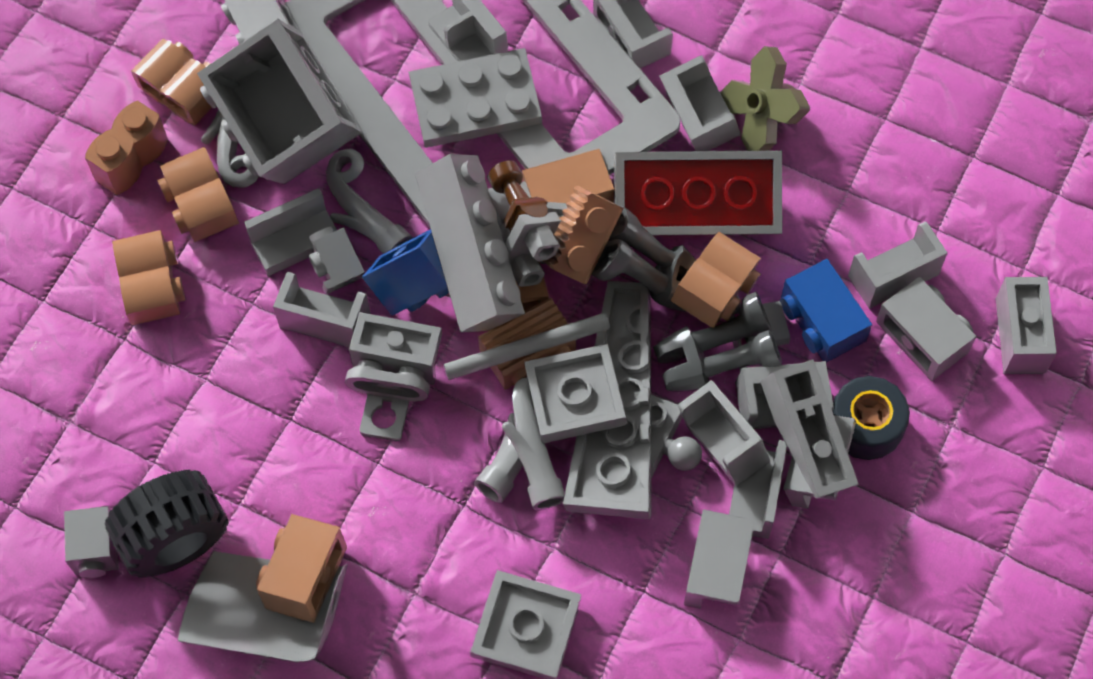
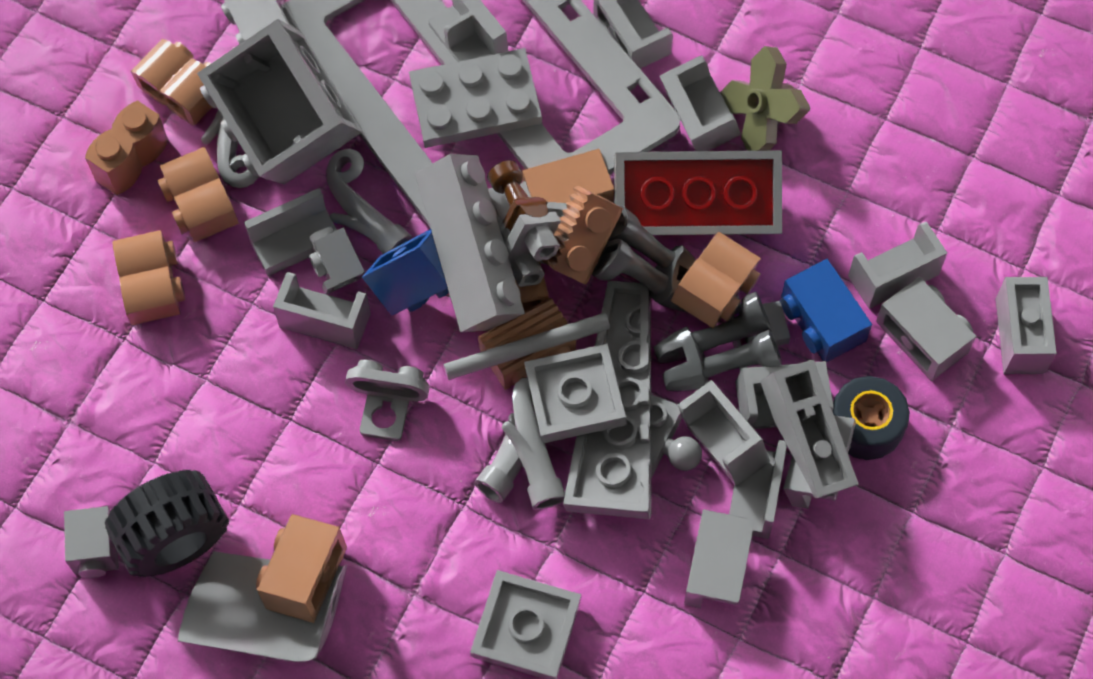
light grey panel [349,312,442,385] -> none

